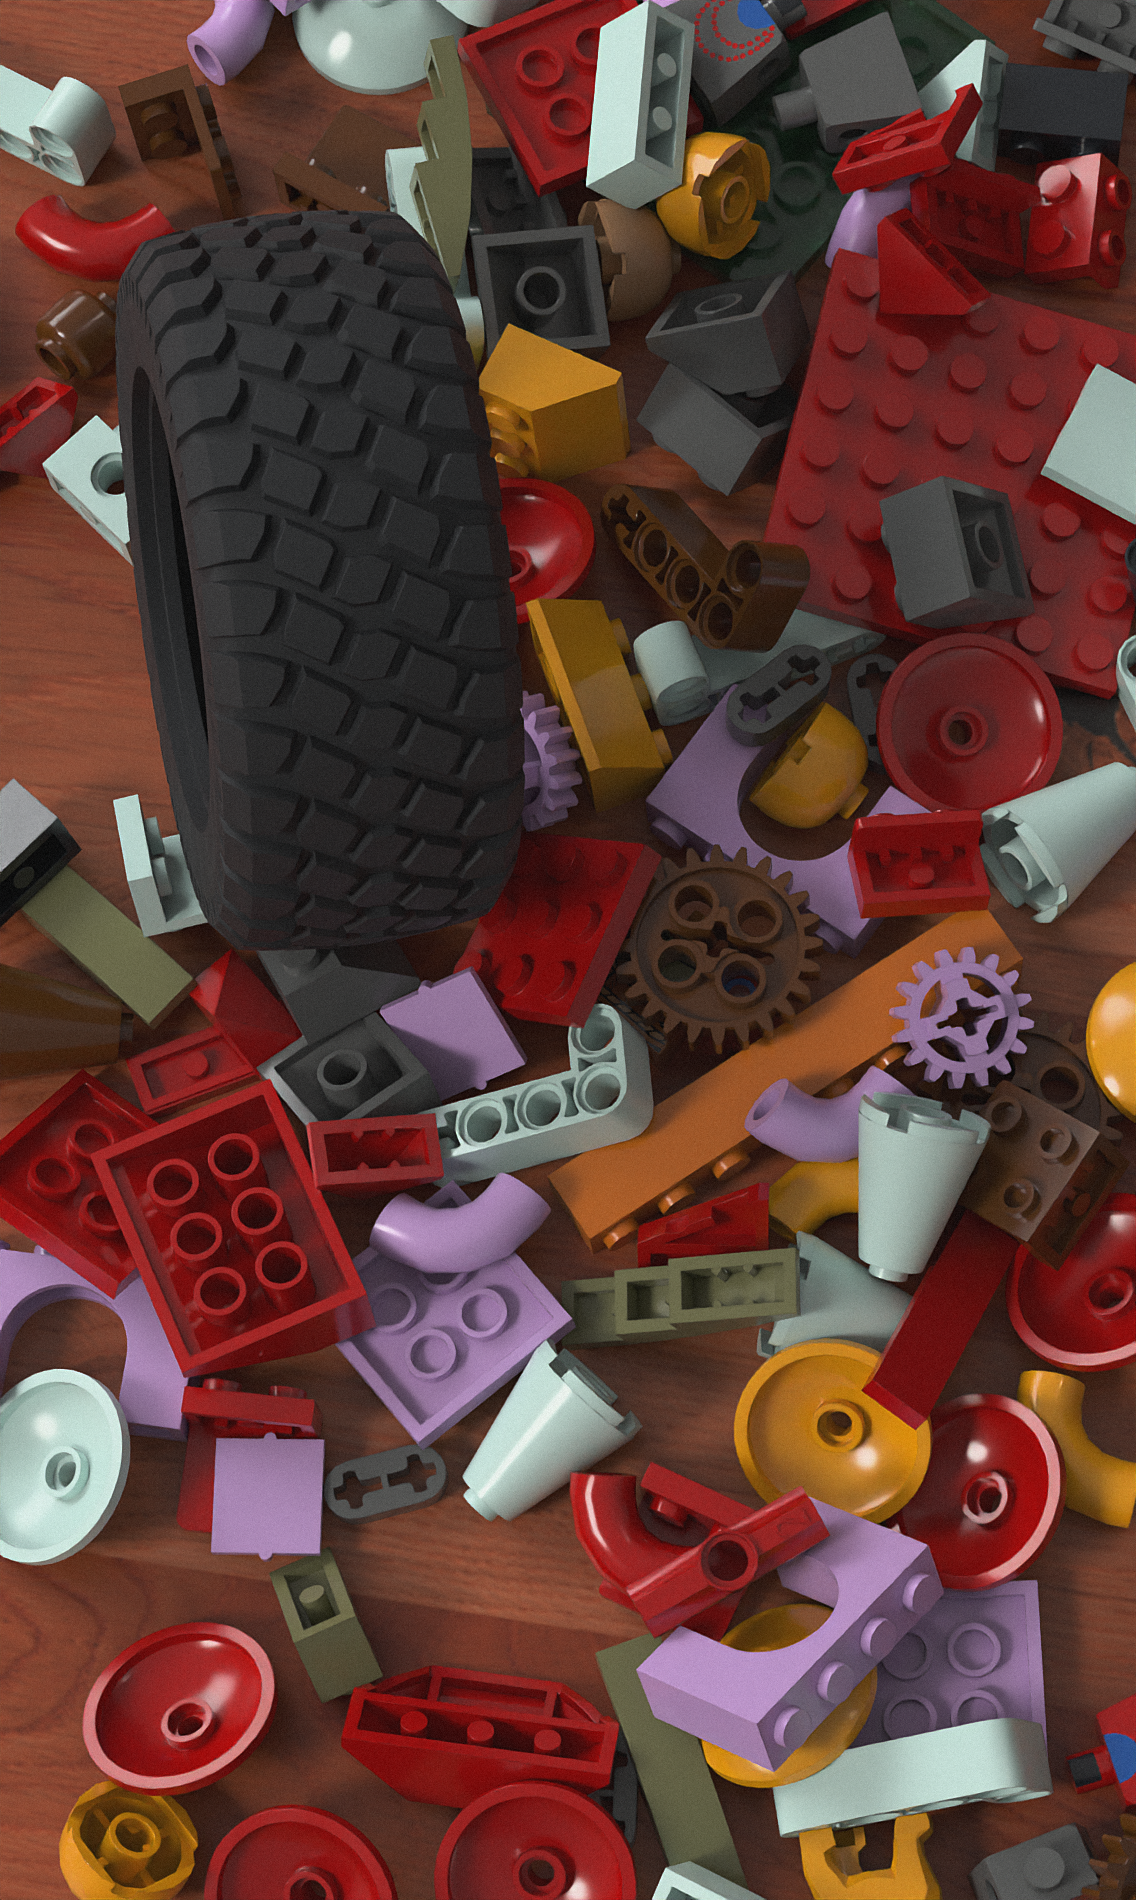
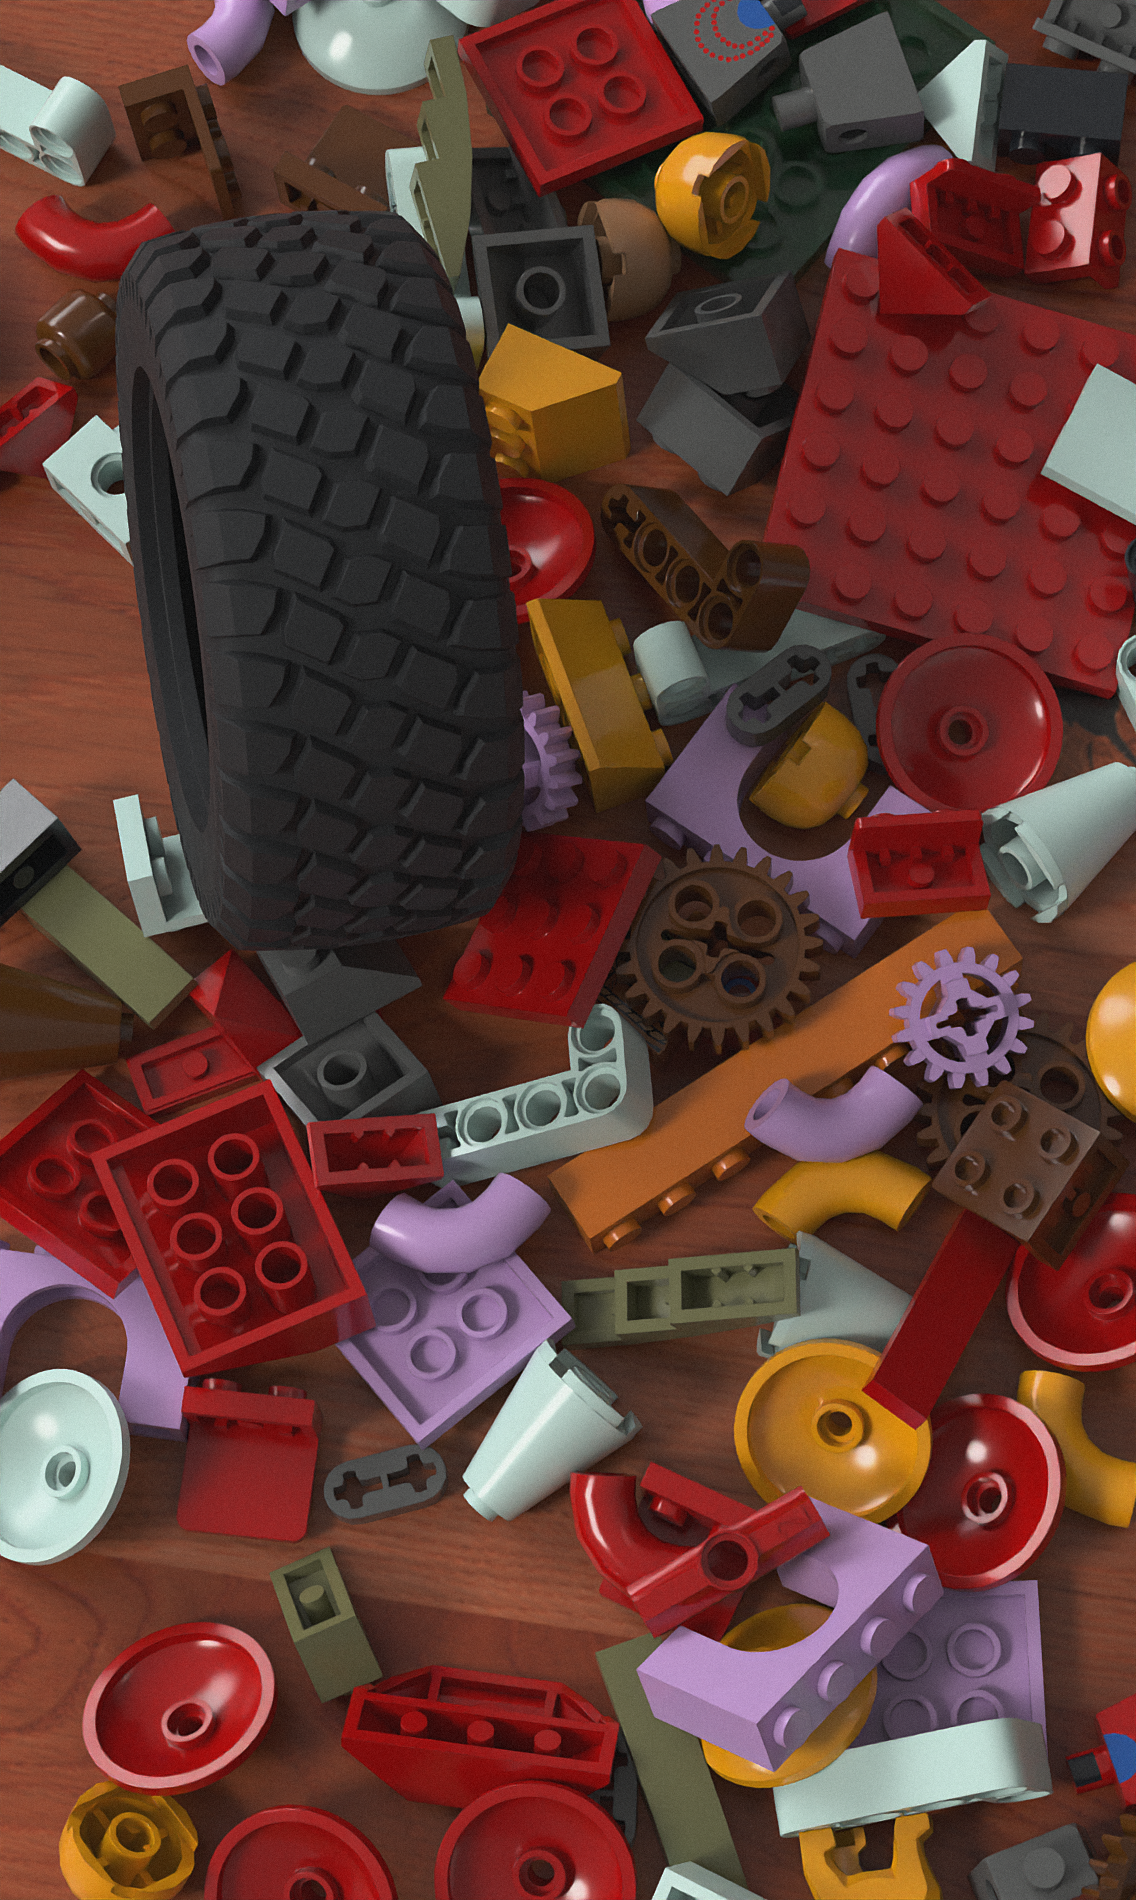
lavender piece [211,1432,326,1562] -> none
lavender piece [380,966,528,1101] -> none
light aqua brick [586,0,695,209] -> none
red wing [637,1182,770,1268] -> none
red wing [832,83,983,195] -> none
light aqua cone [858,1092,991,1282] -> none
dark grey slope [879,476,1035,629] -> none

